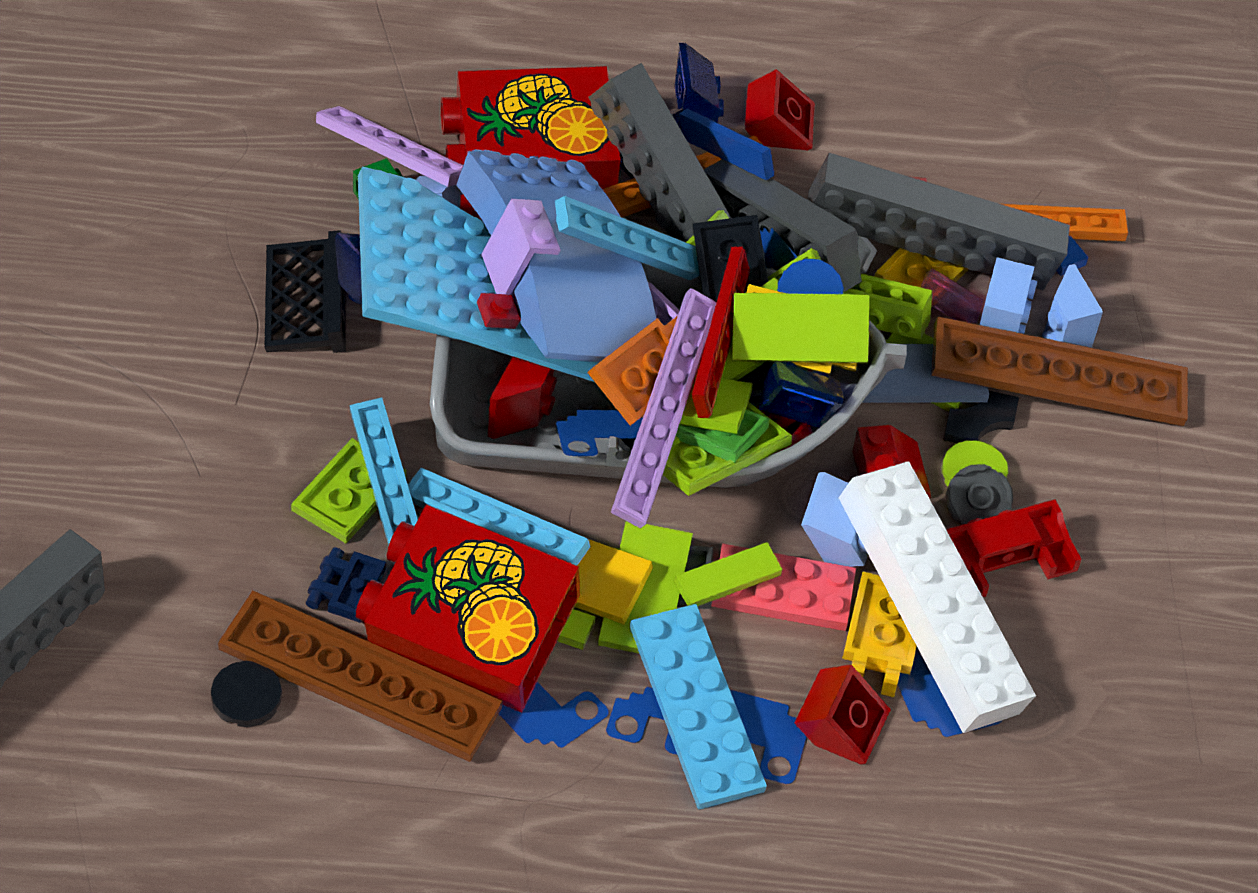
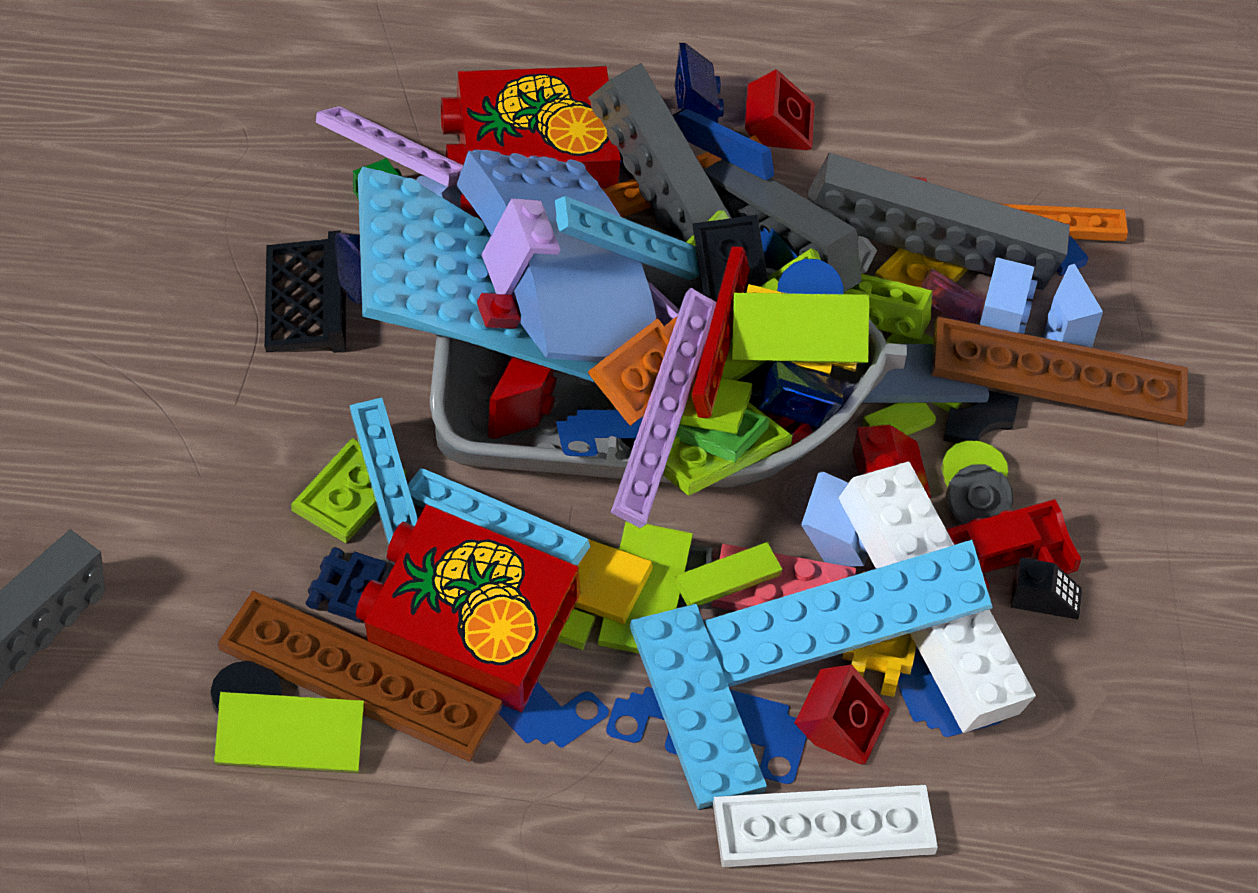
none -> lime tile [214,692,364,774]
none -> medium azure plate [705,540,993,687]
none -> white plate [713,785,938,867]
none -> lime tile [862,402,936,435]
none -> black slope [1011,557,1082,620]

